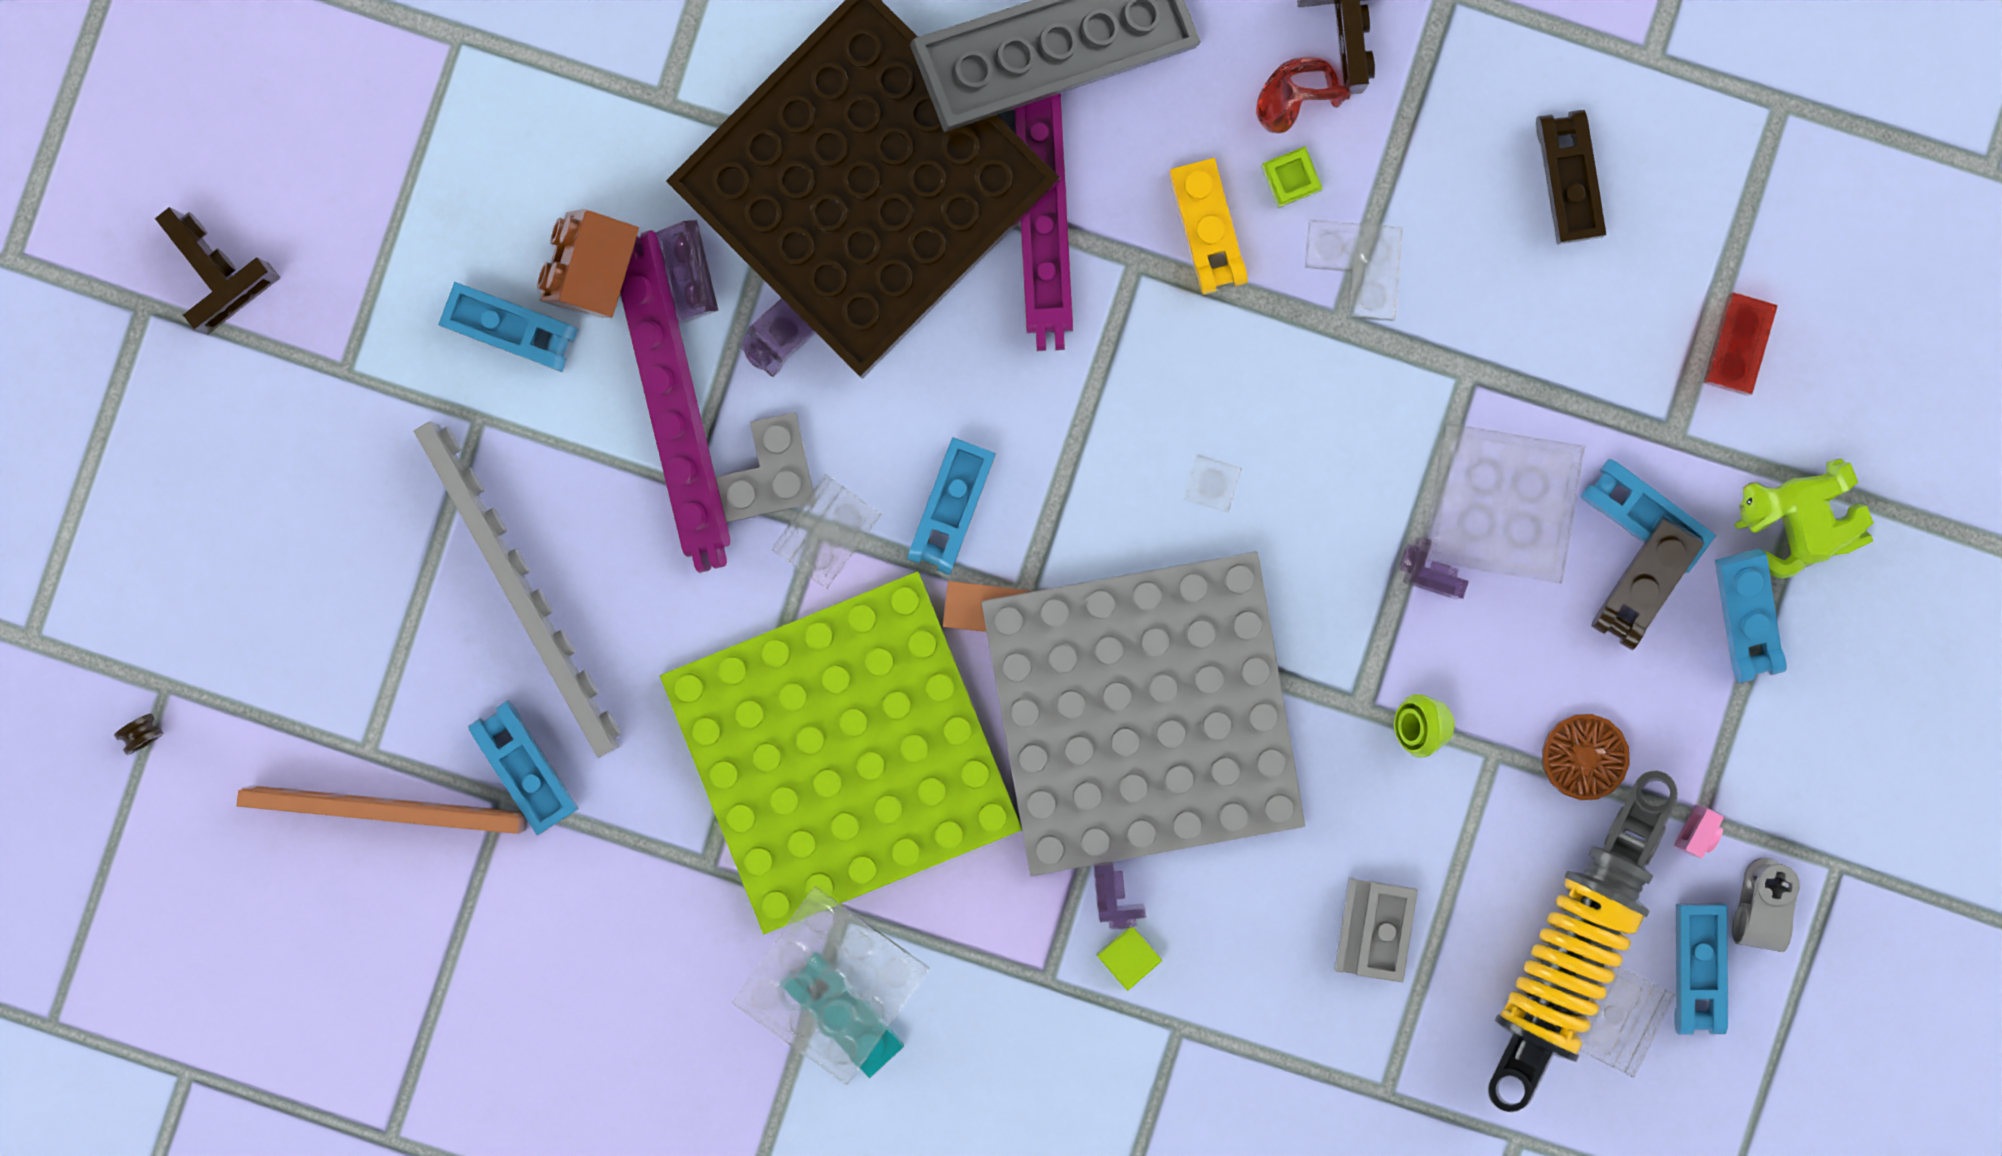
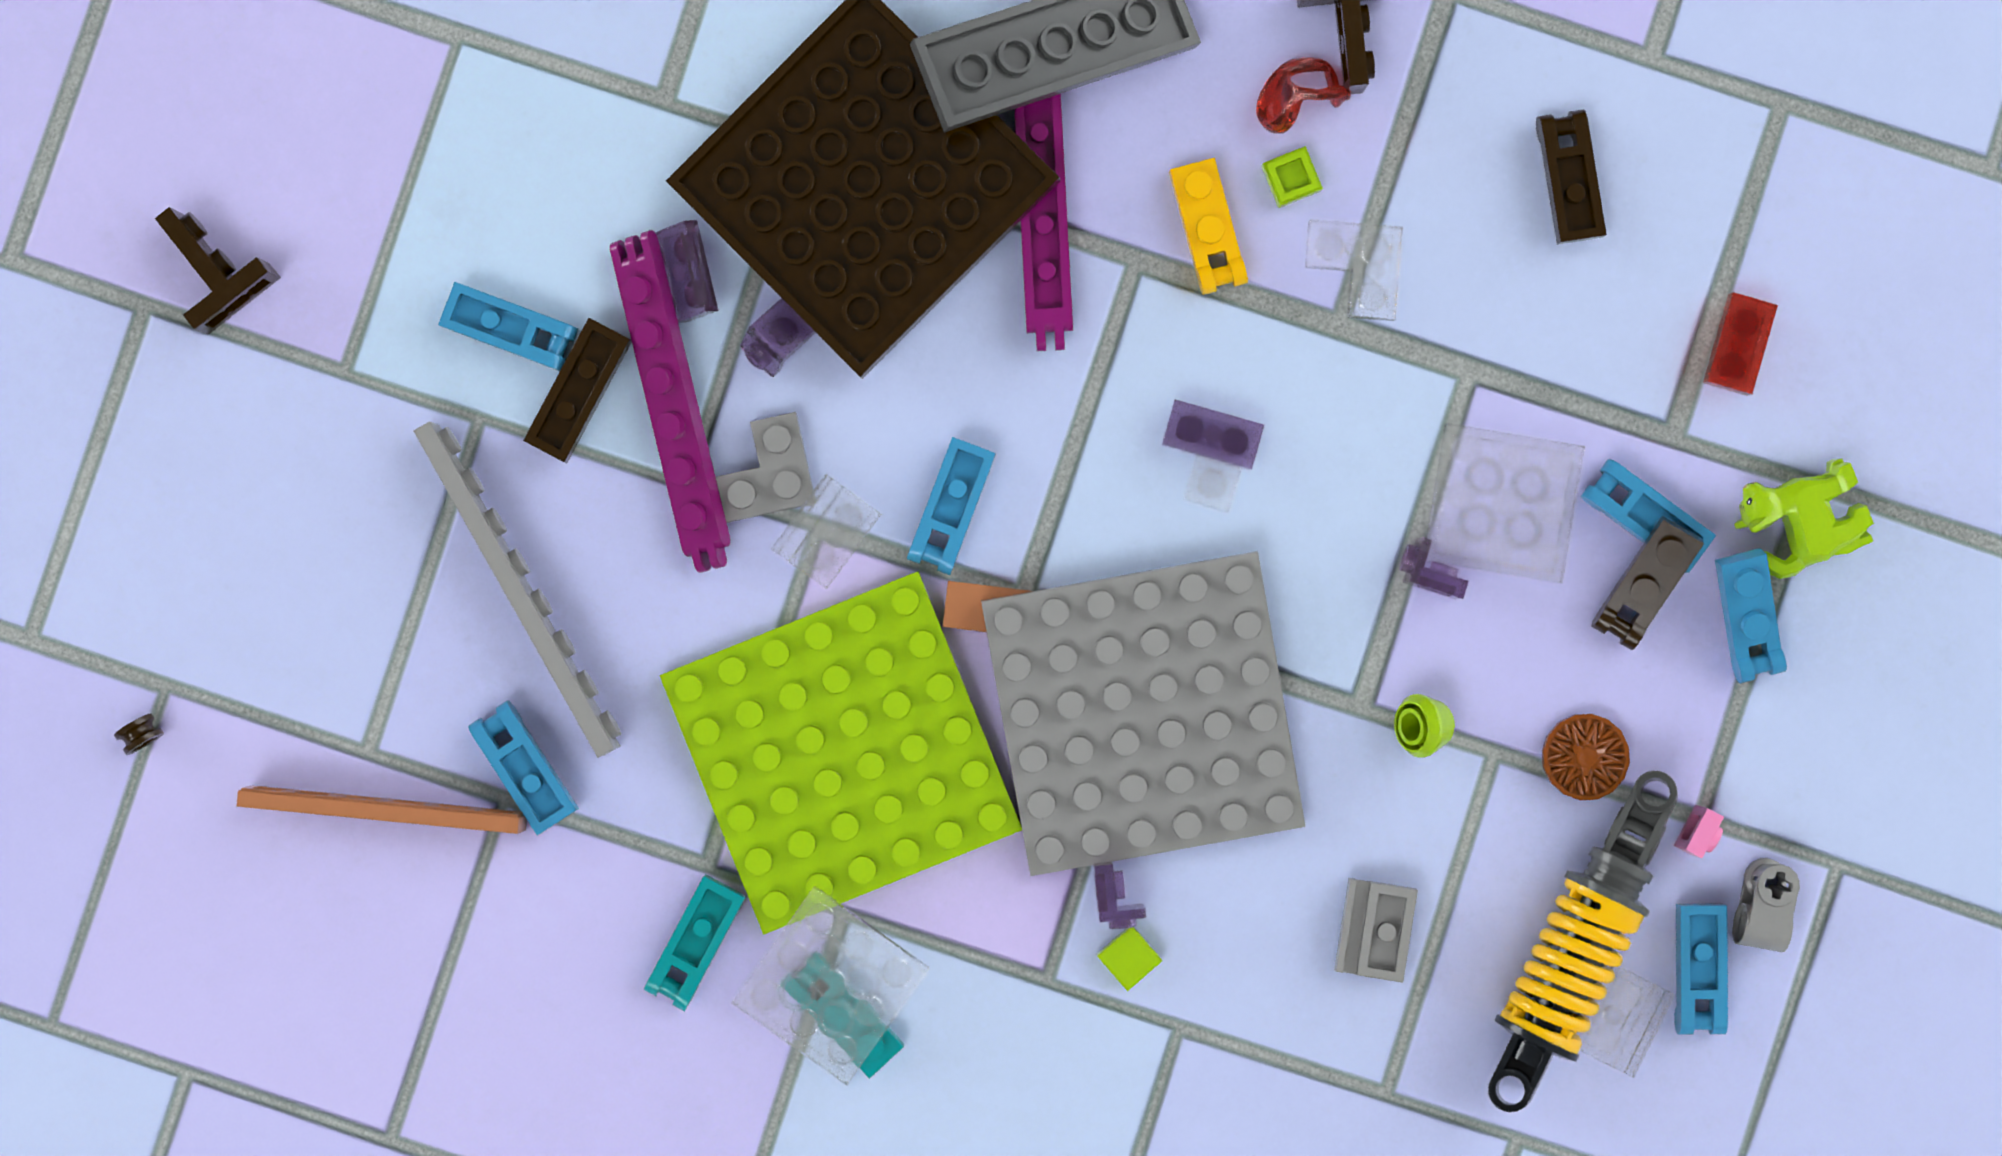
dark orange slope [537,209,639,318] -> none
none -> dark brown plate [523,318,632,463]
none -> teal plate [643,874,746,1012]
none -> clear purple plate [1161,399,1264,470]

